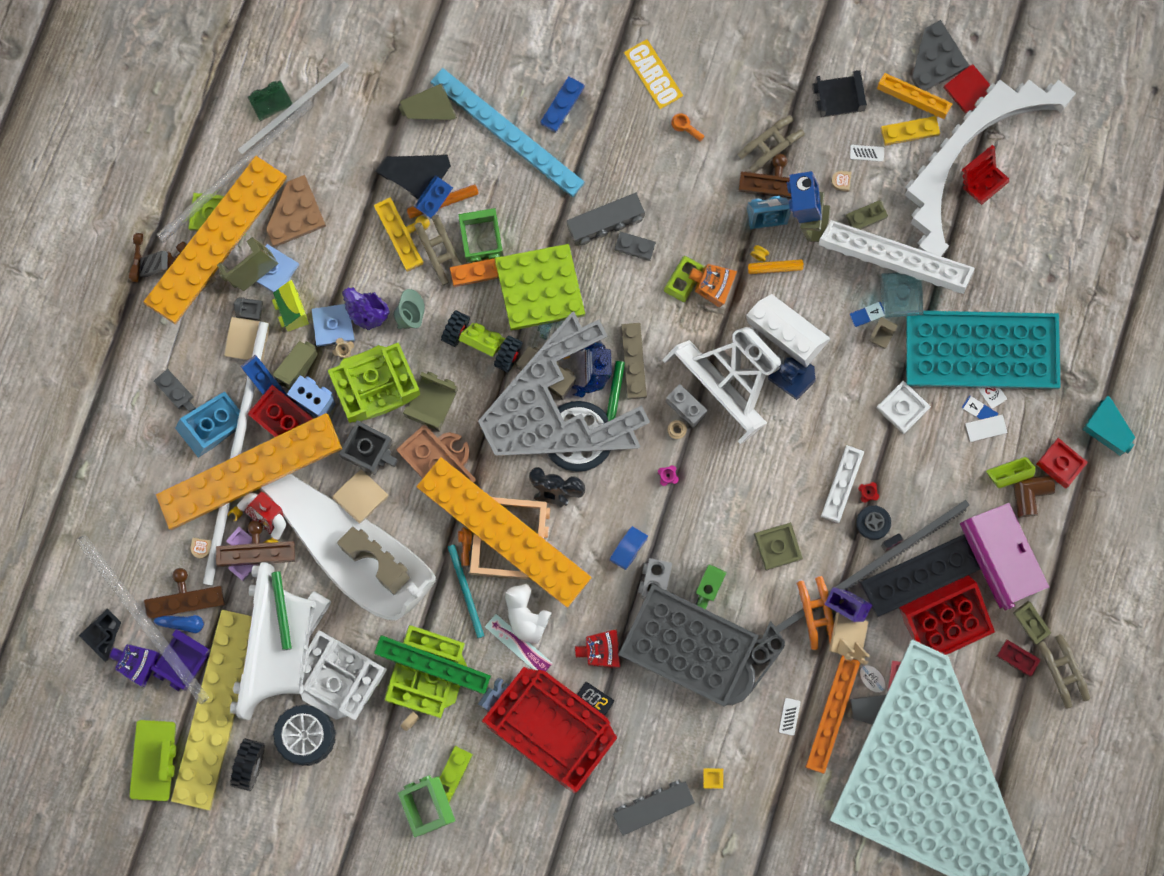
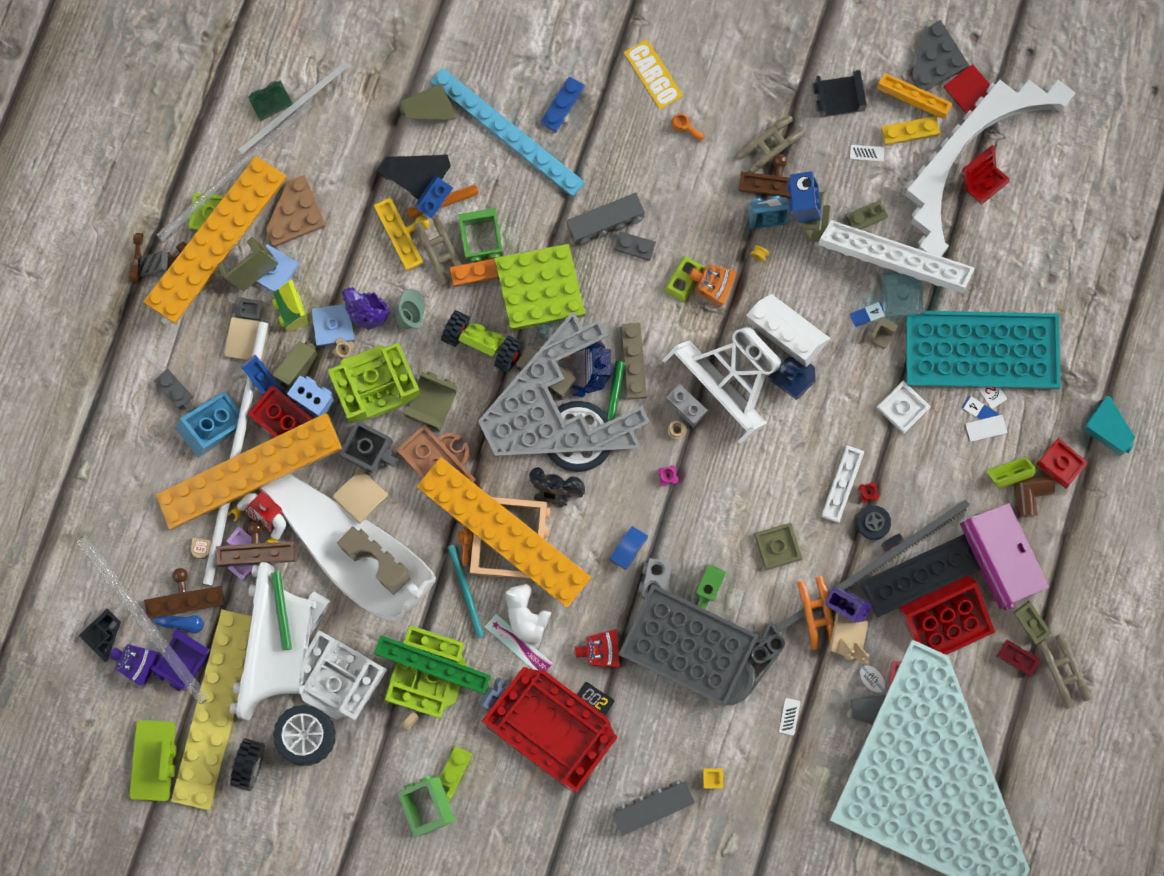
light orange axle [748,259,804,274] -> none
orange plate [805,655,860,774] -> none
tile [831,171,851,192] -> none

